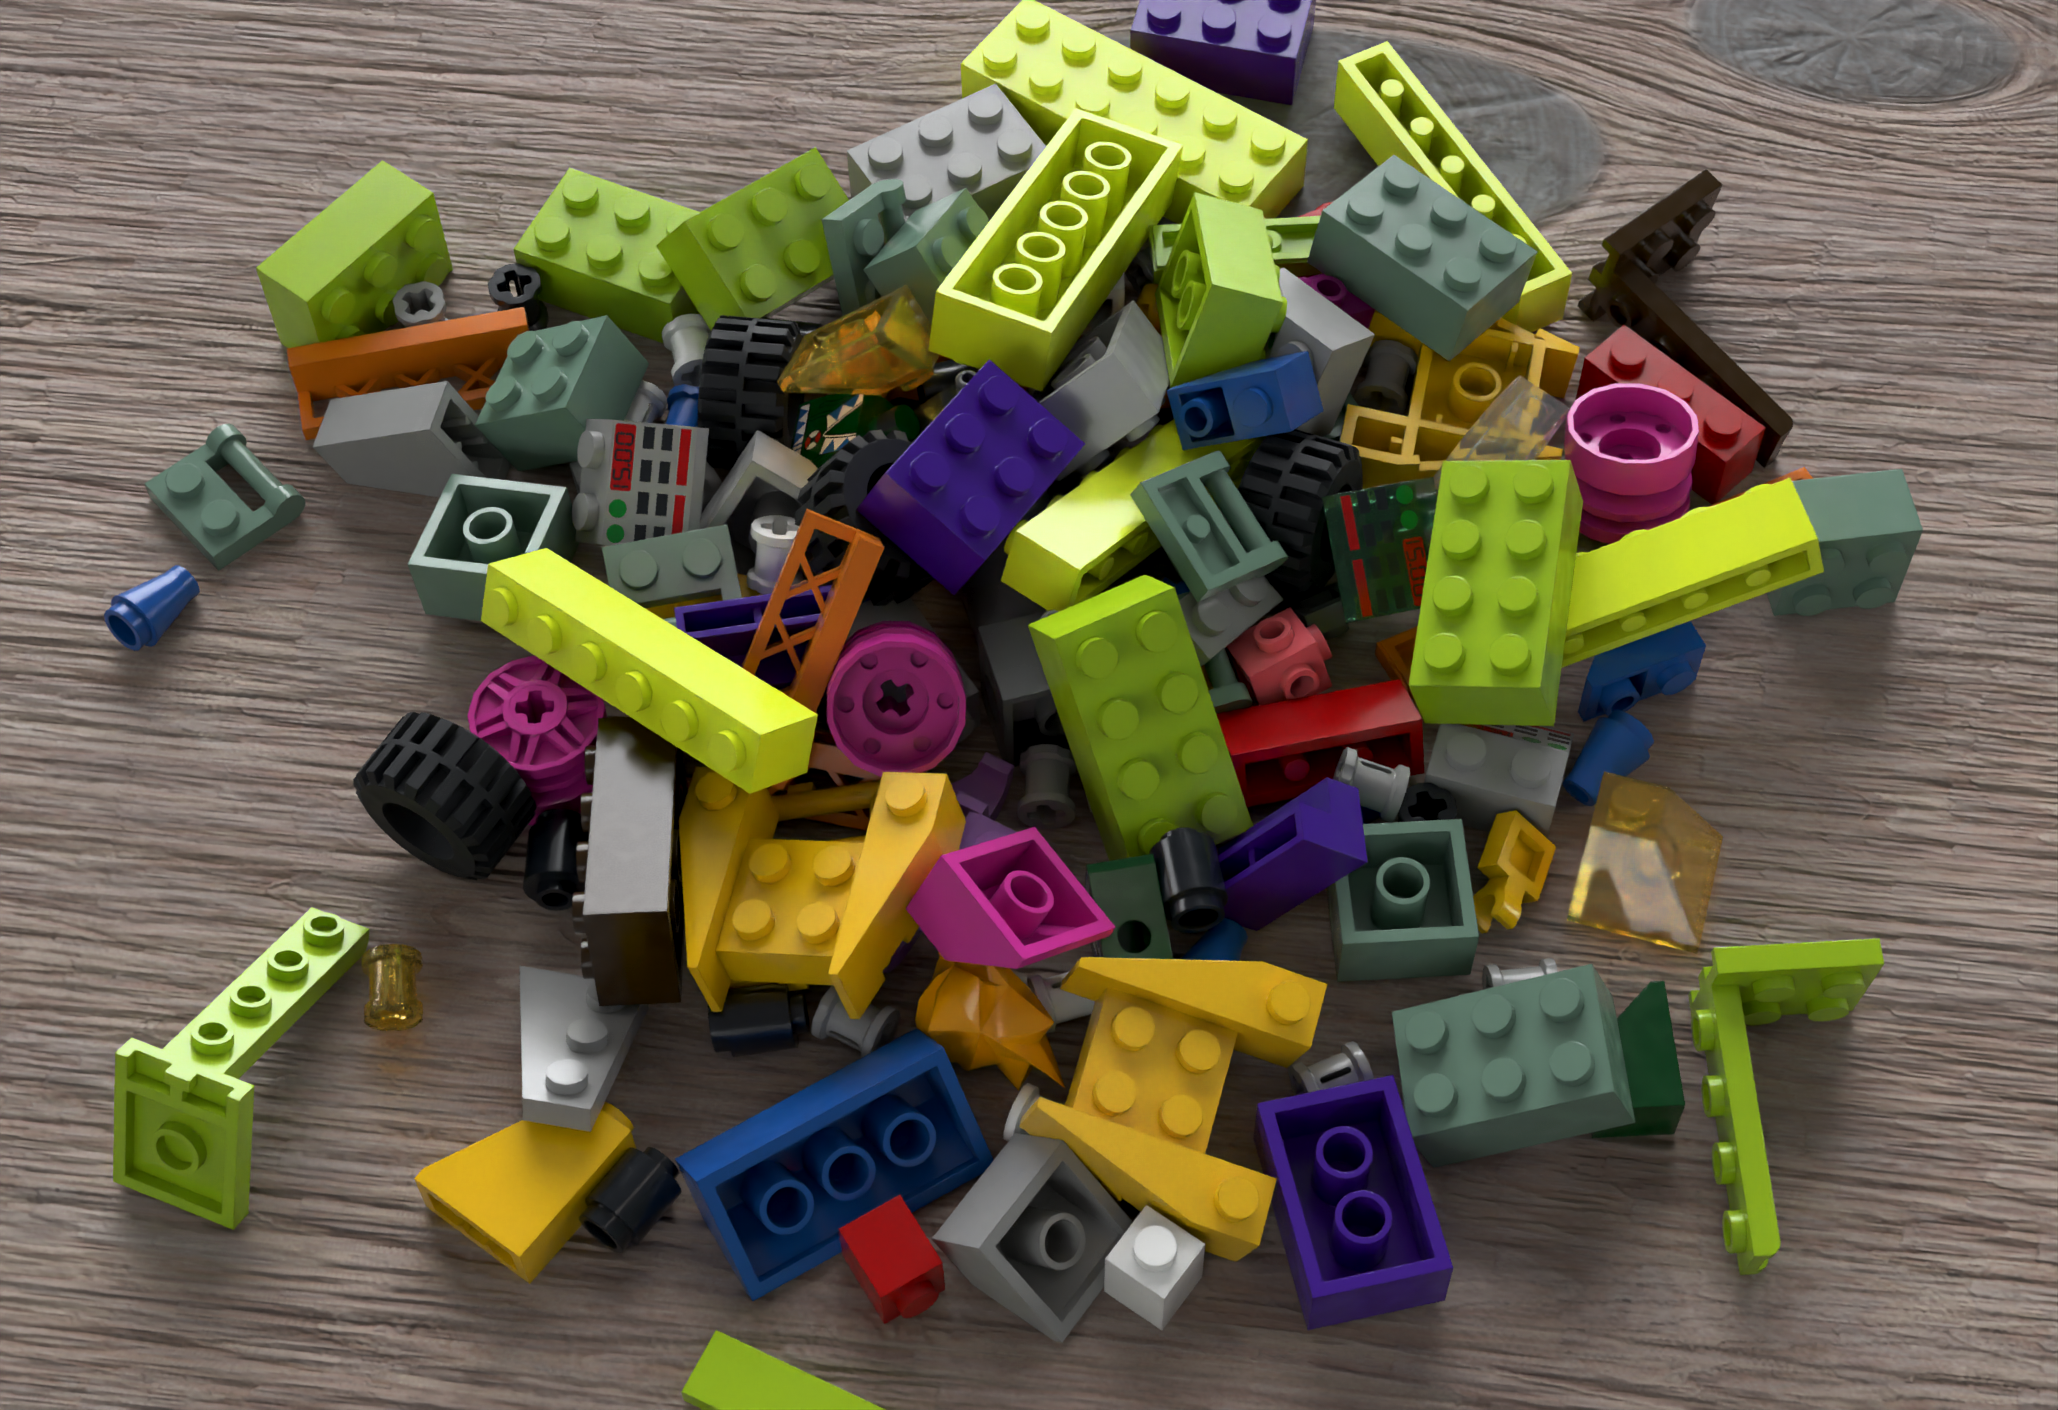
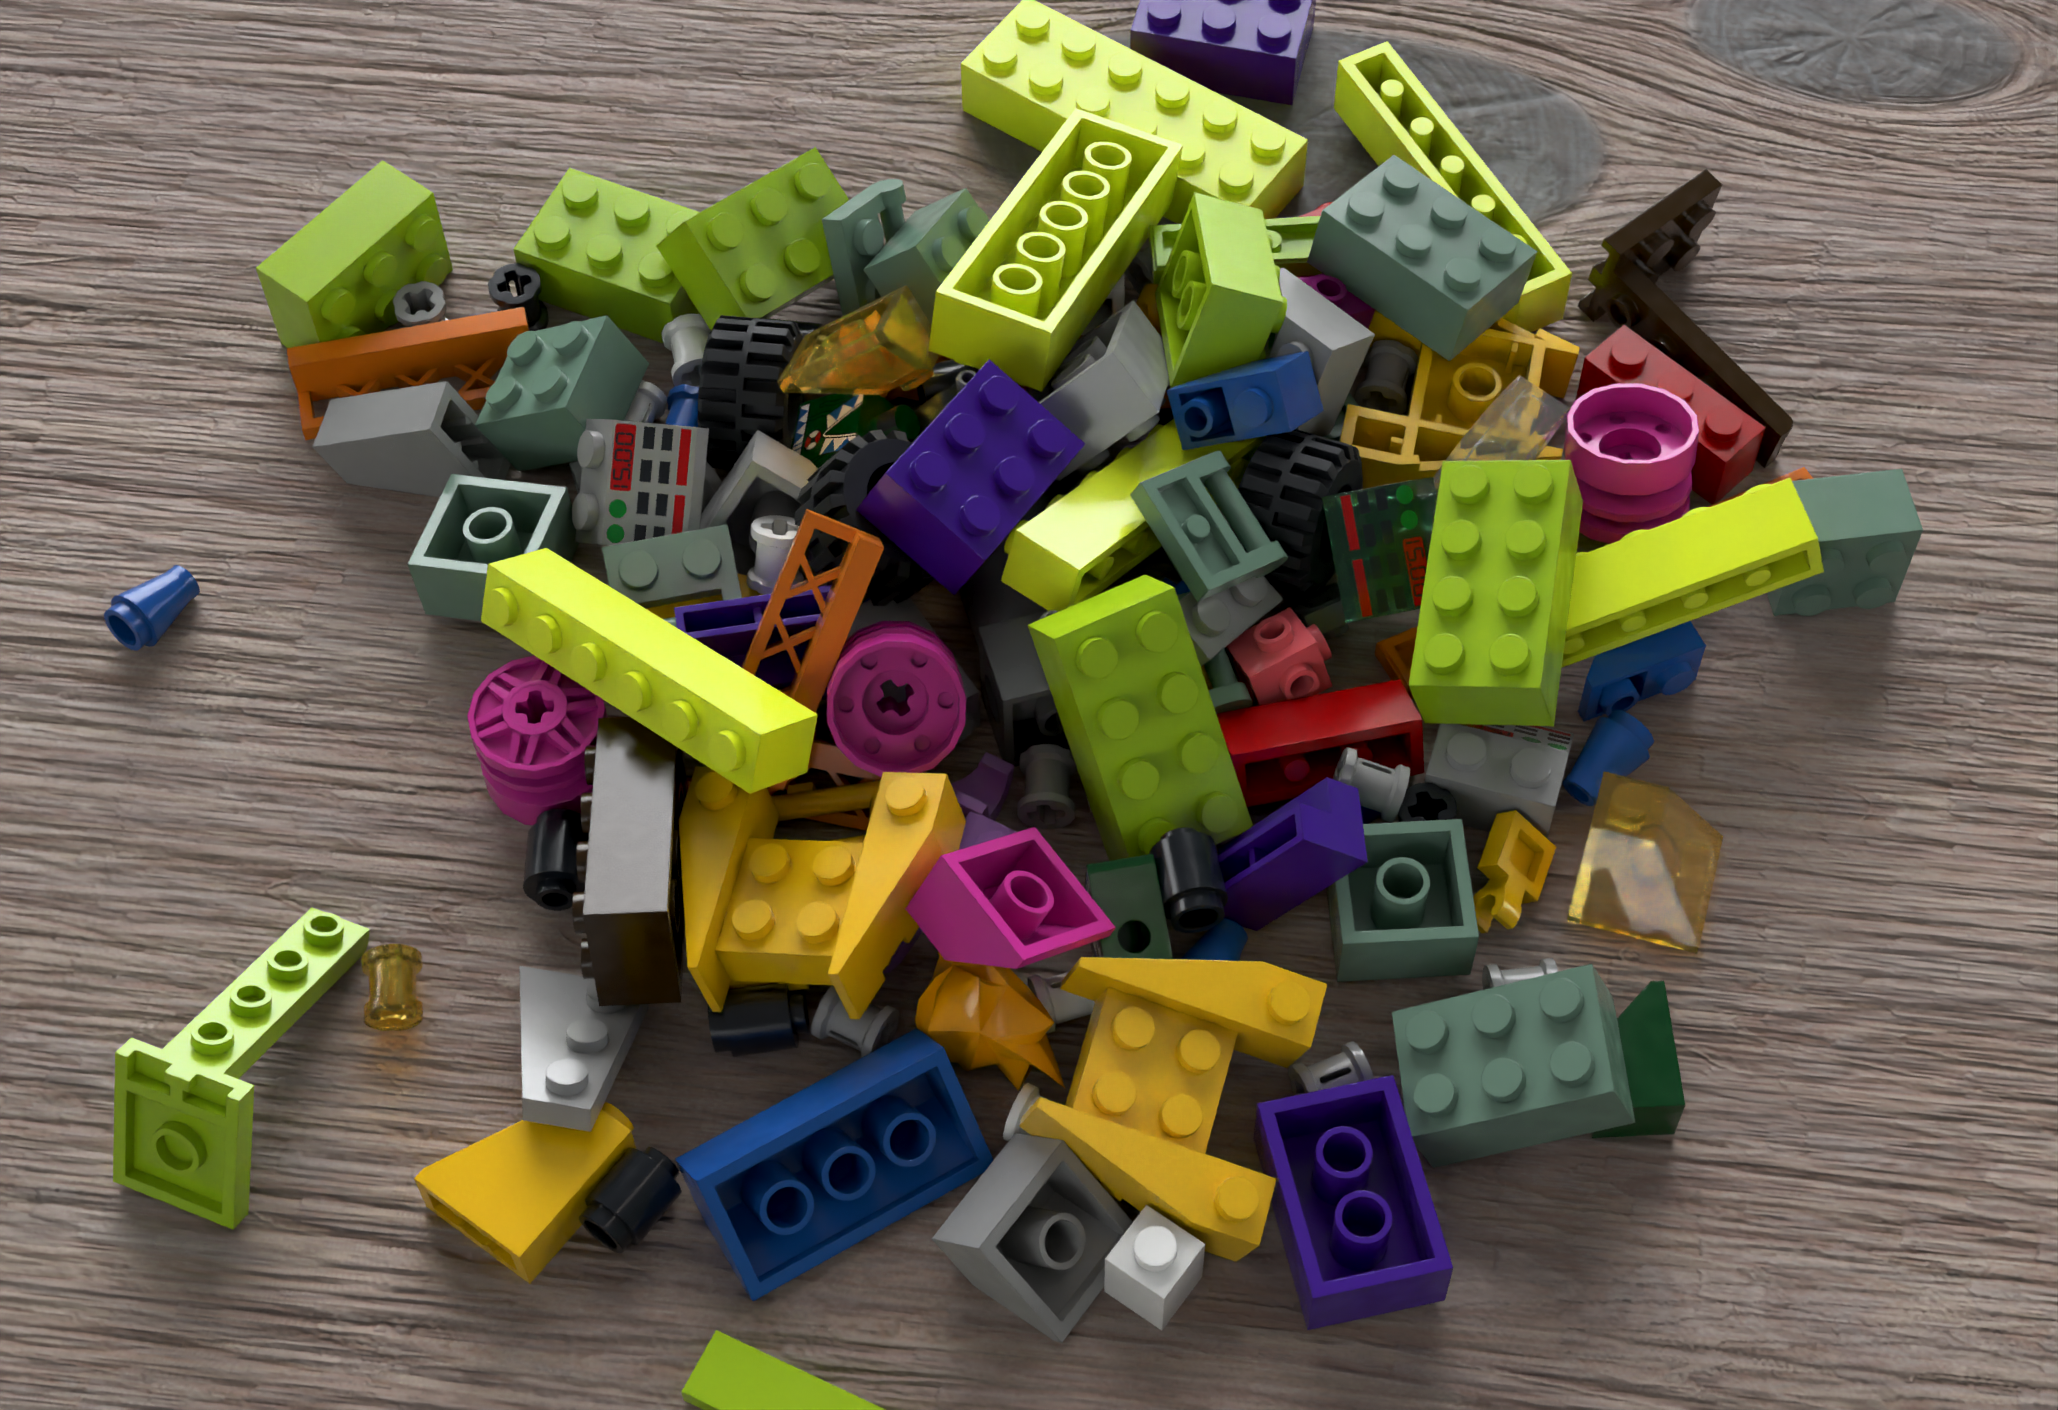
sand green plate [145,423,305,571] -> none
black tyre [353,712,537,881] -> none
red brick [838,1195,945,1324] -> none
light grey brick [847,84,1046,243] -> none
lime bracket [1688,938,1884,1275] -> none

